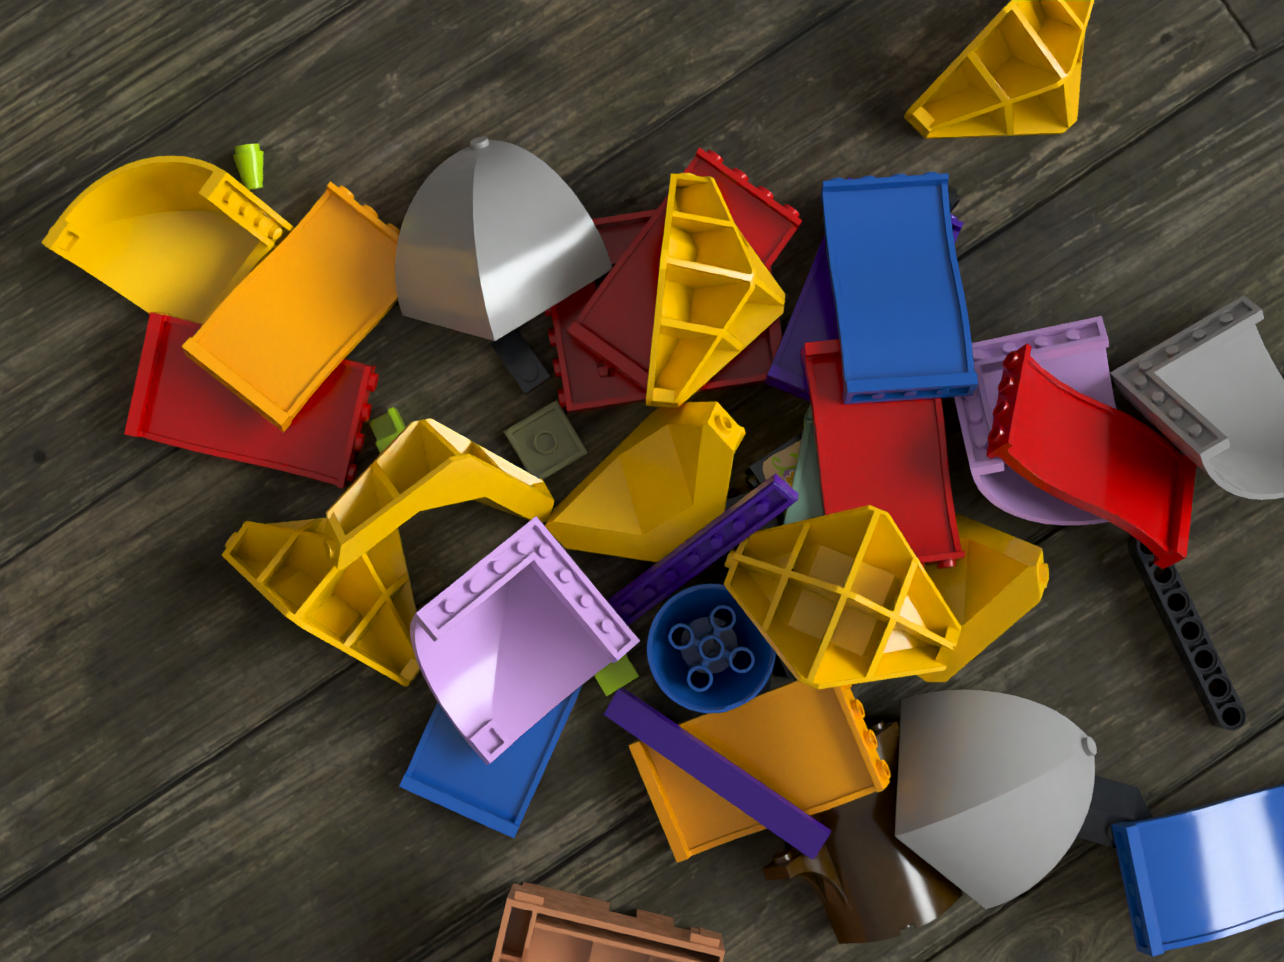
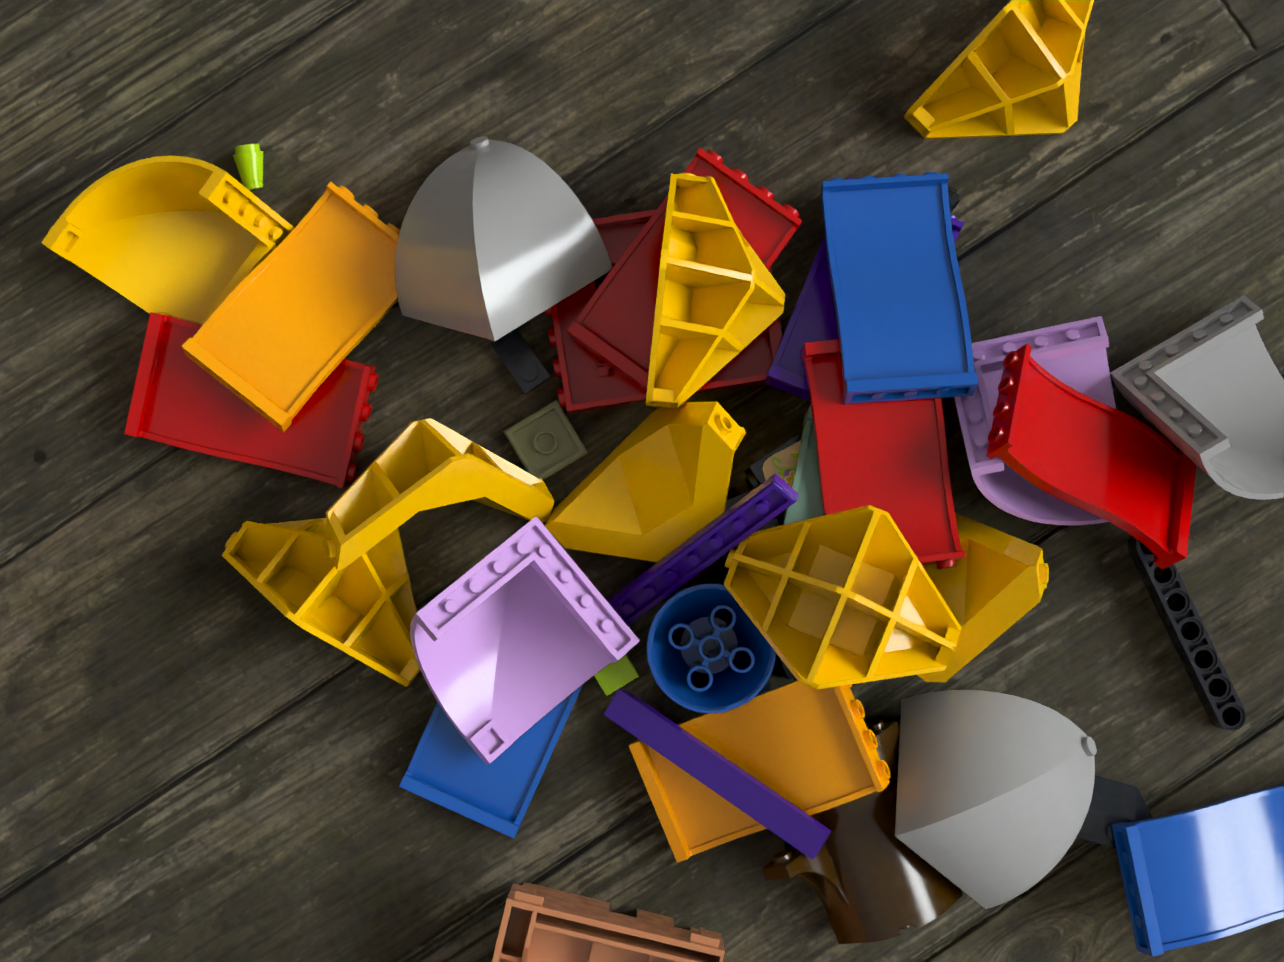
lime panel [369,407,406,454] -> none

